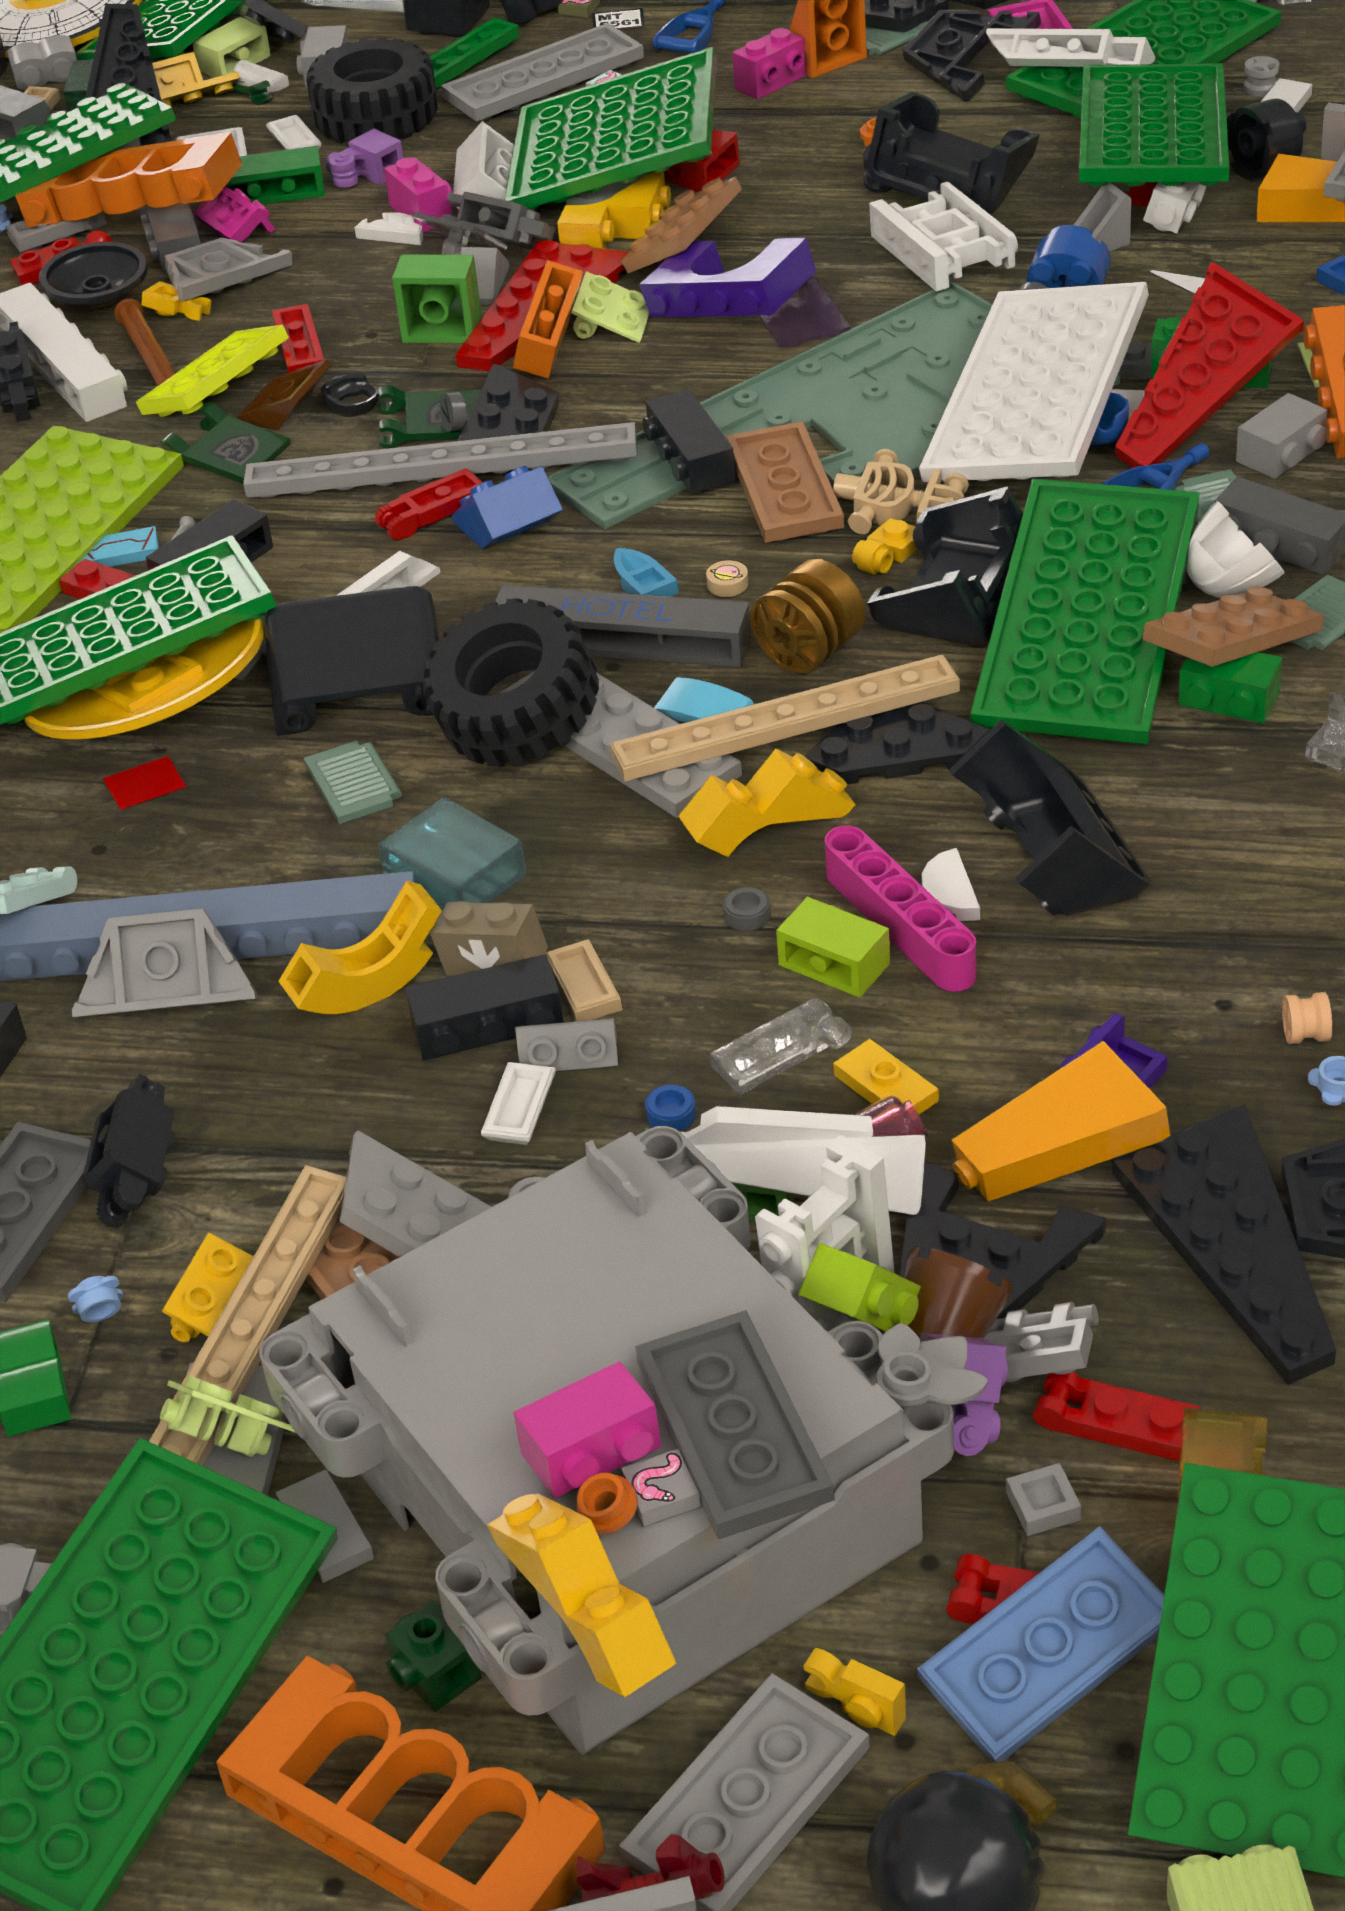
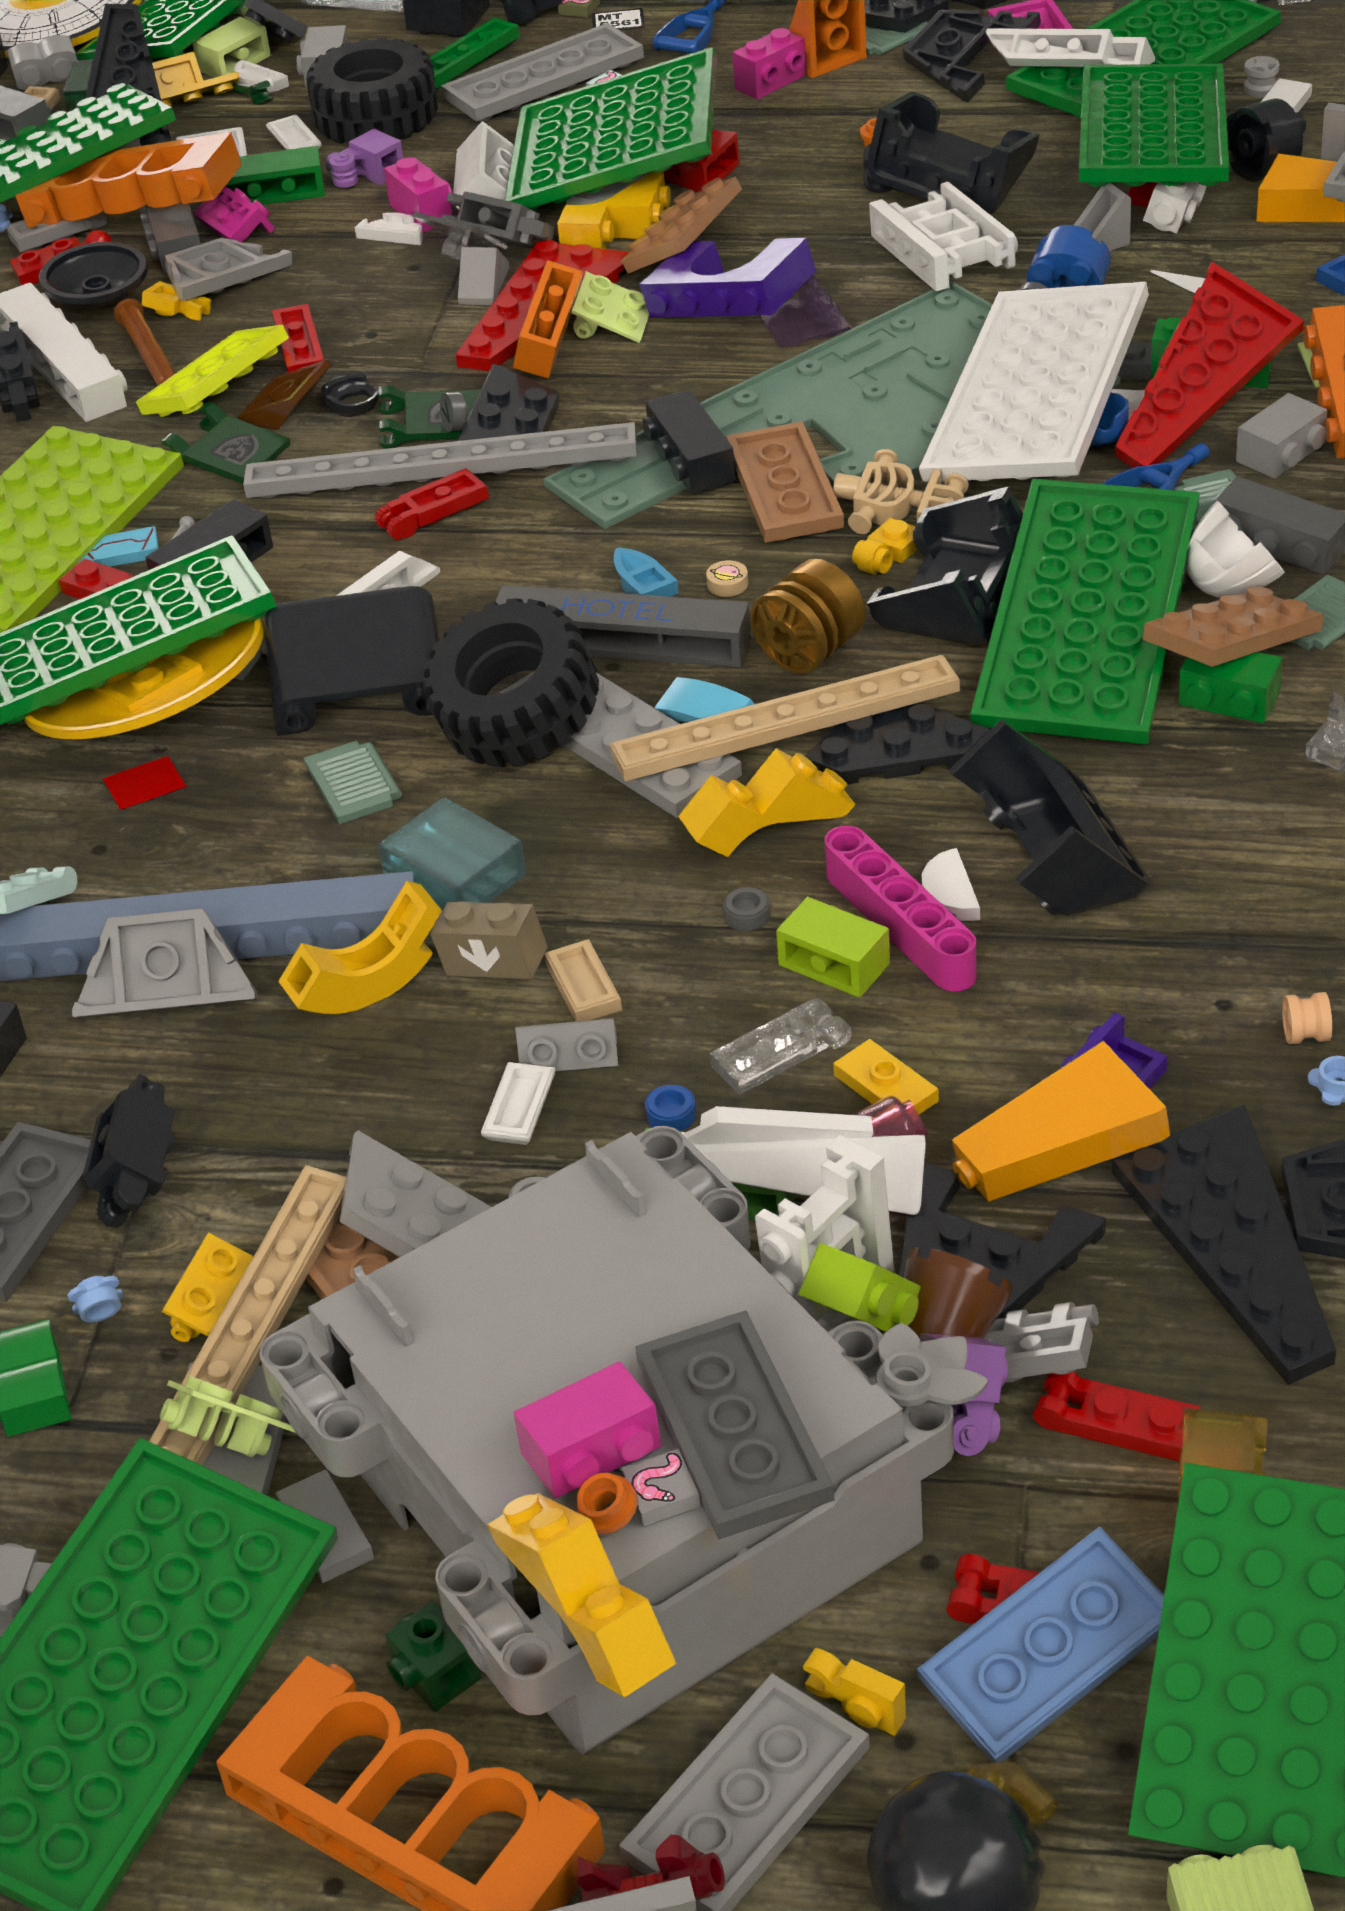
bright green brick [392,254,482,343] -> none
black brick [405,954,564,1061] -> none
slope [451,466,563,549] -> none
light grey plate [1006,1463,1081,1536] -> none

